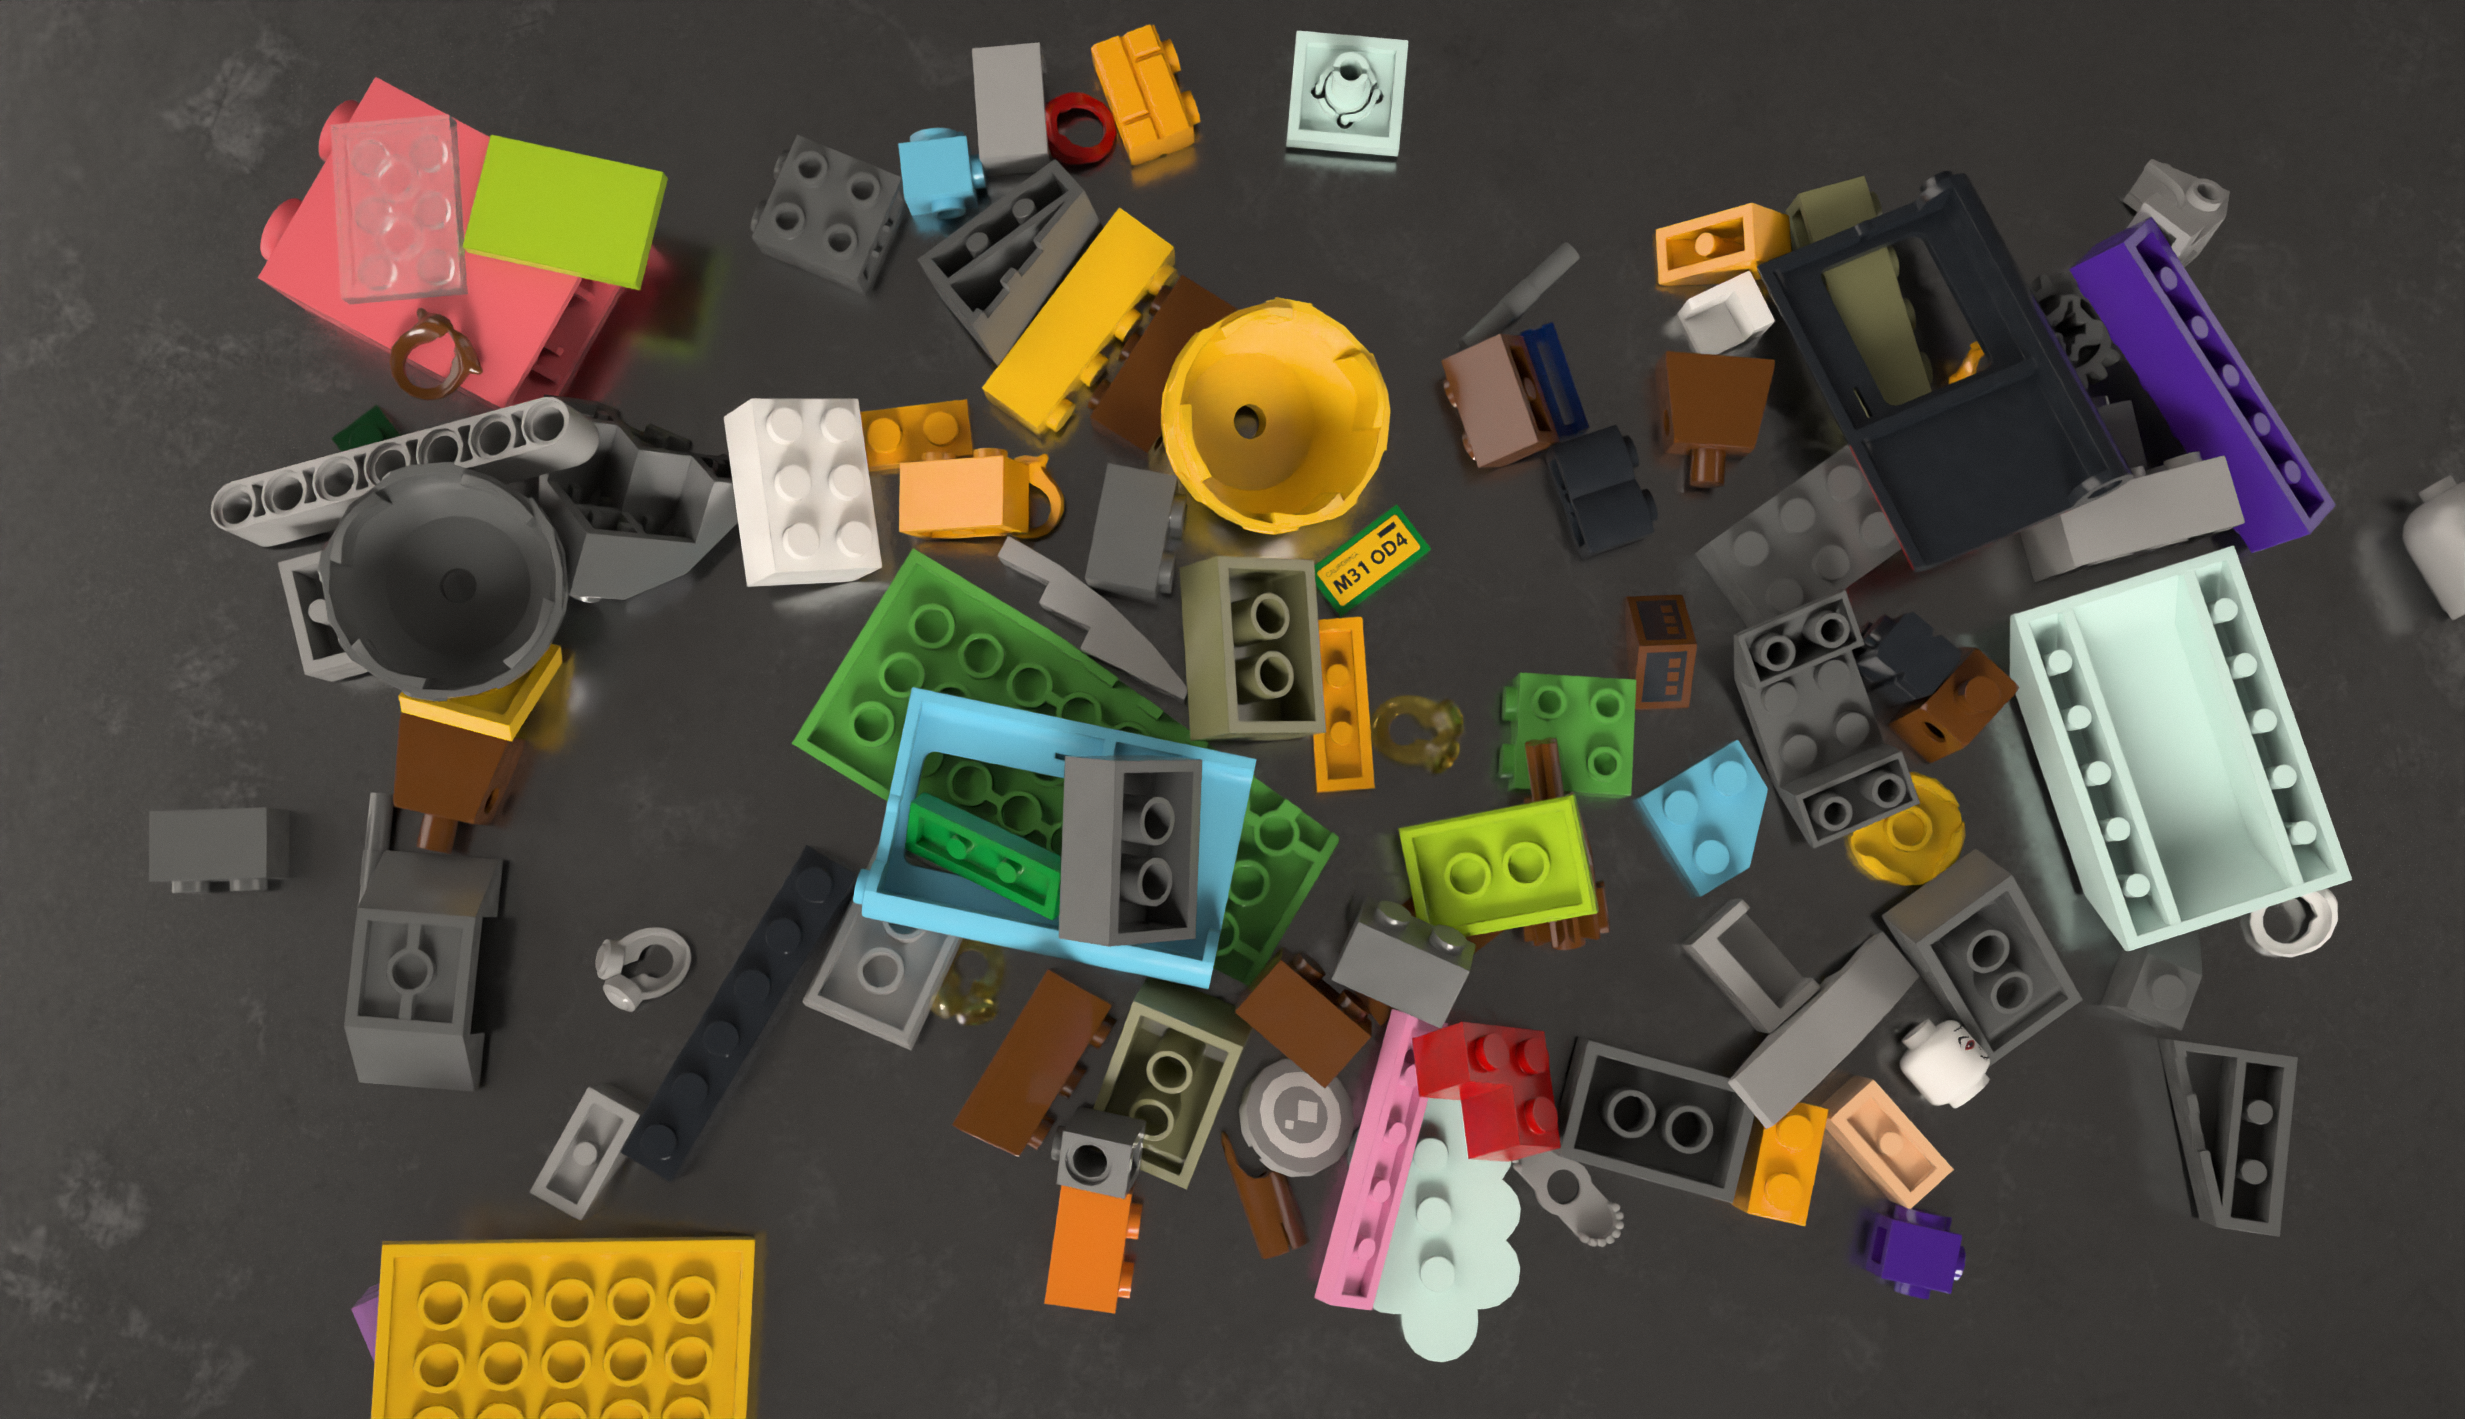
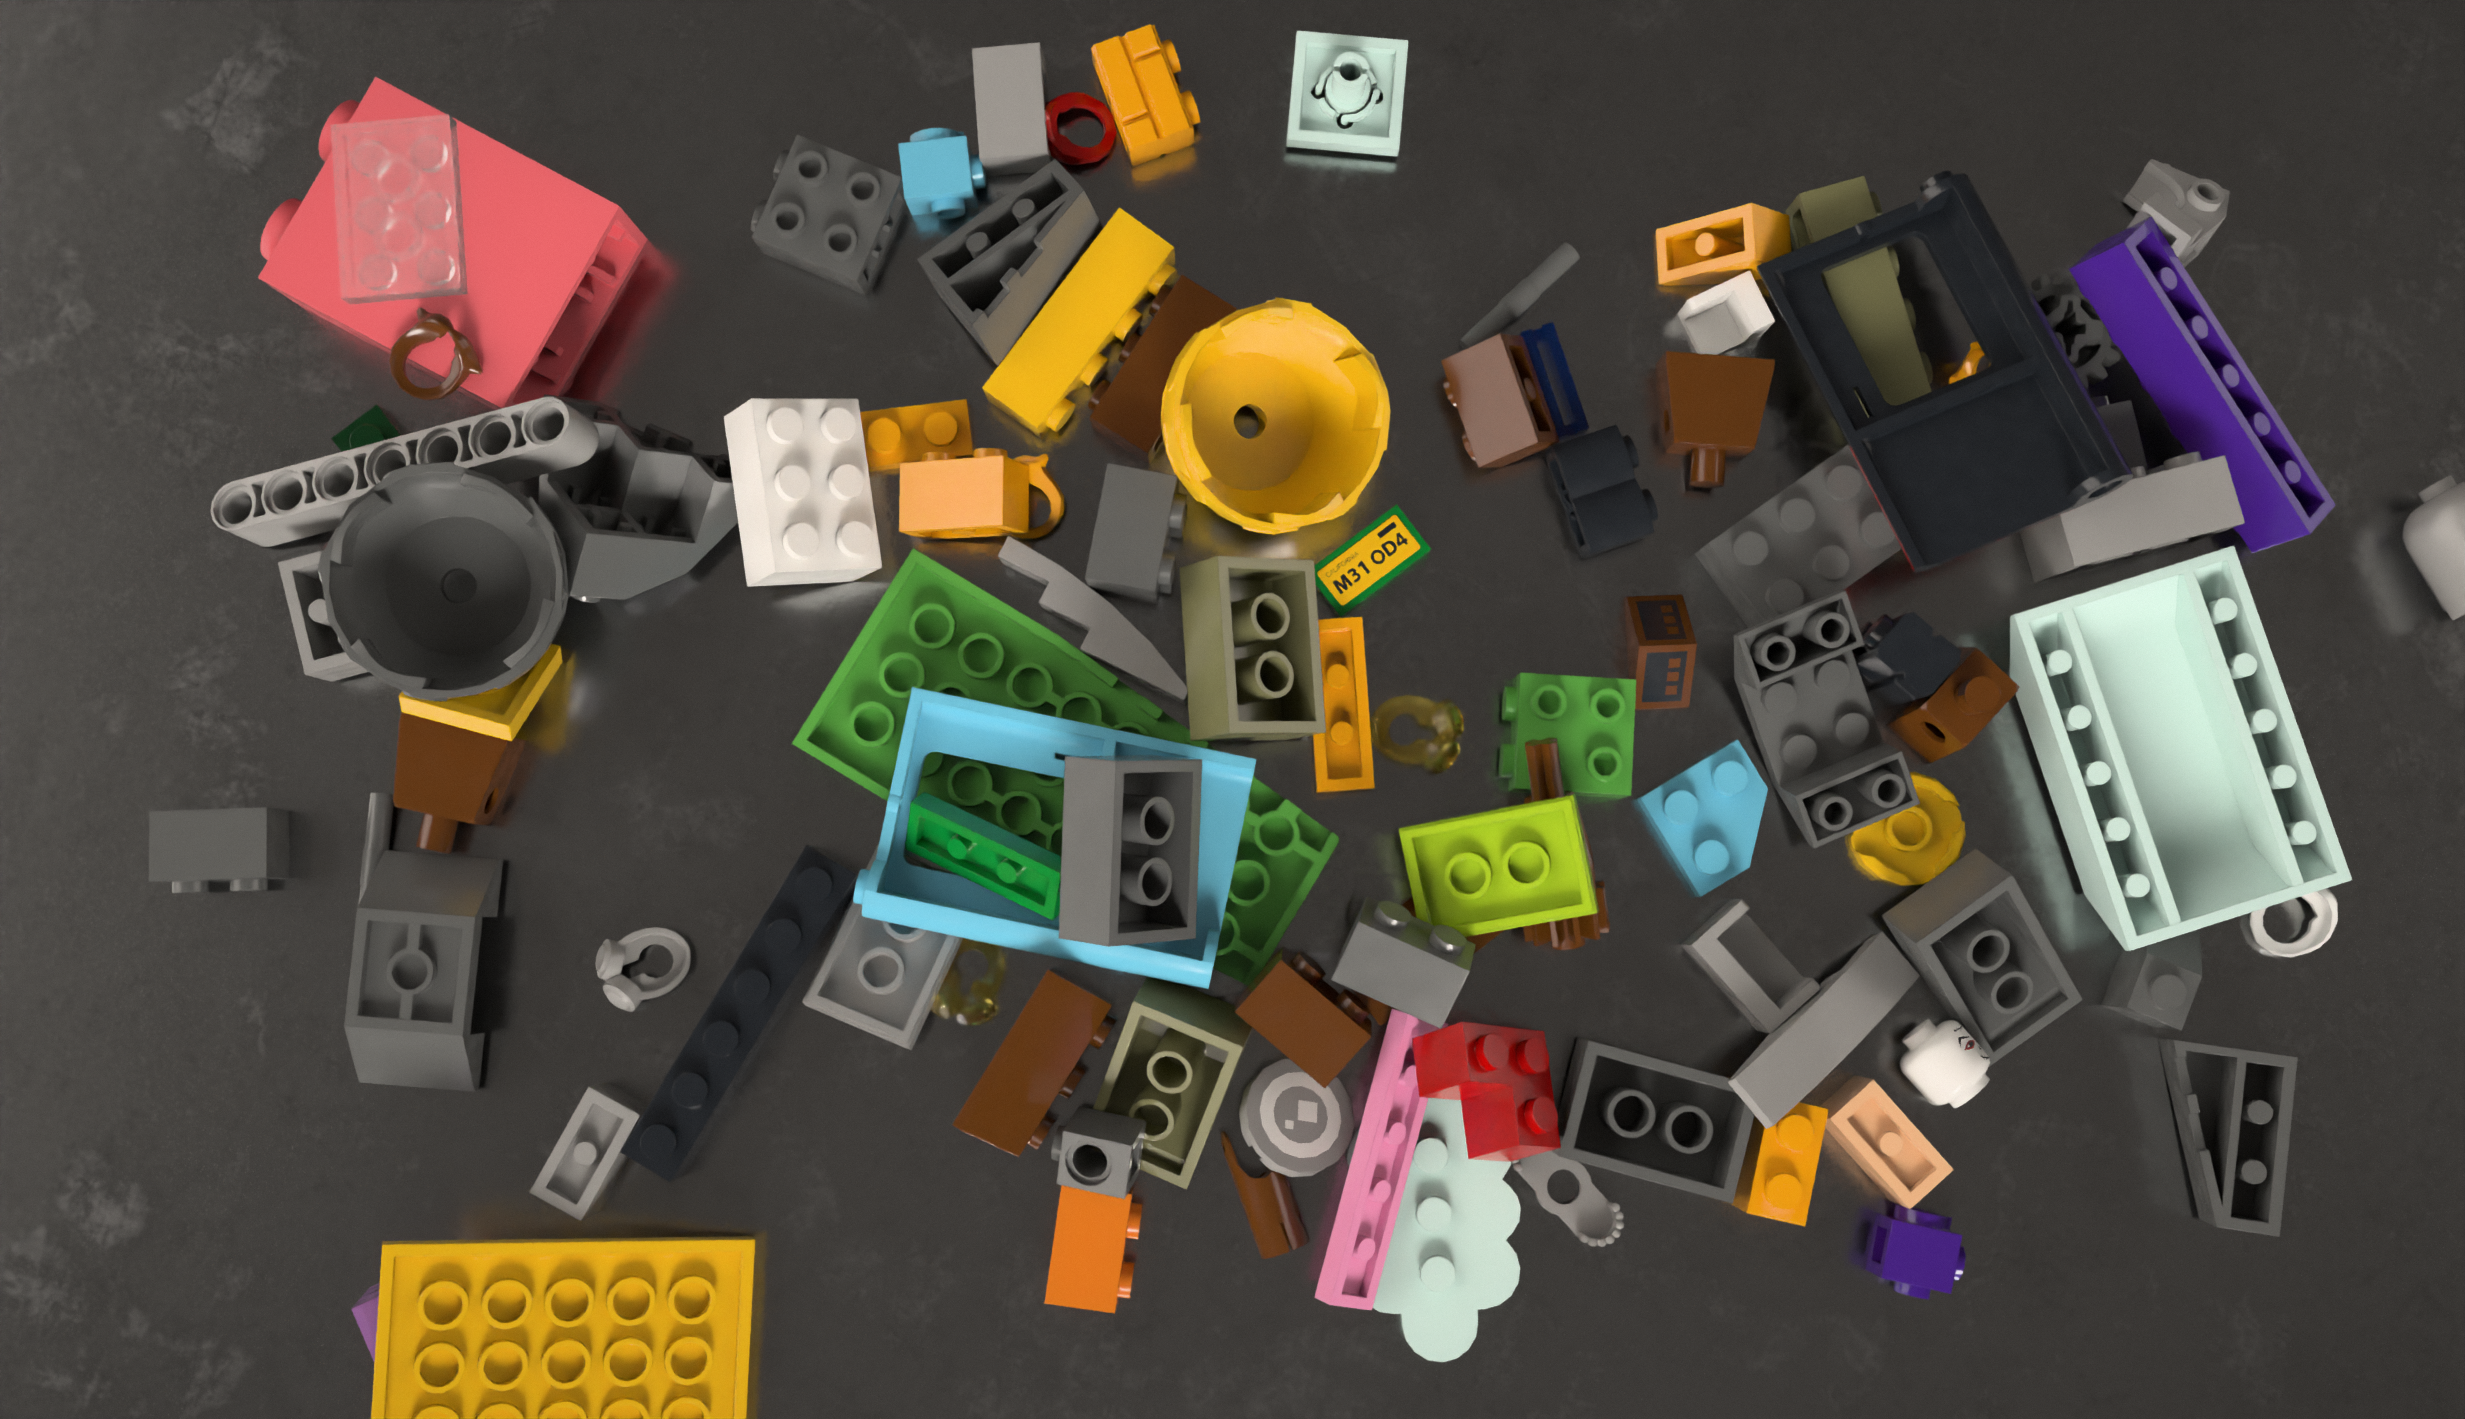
lime tile [462,135,668,290] -> none

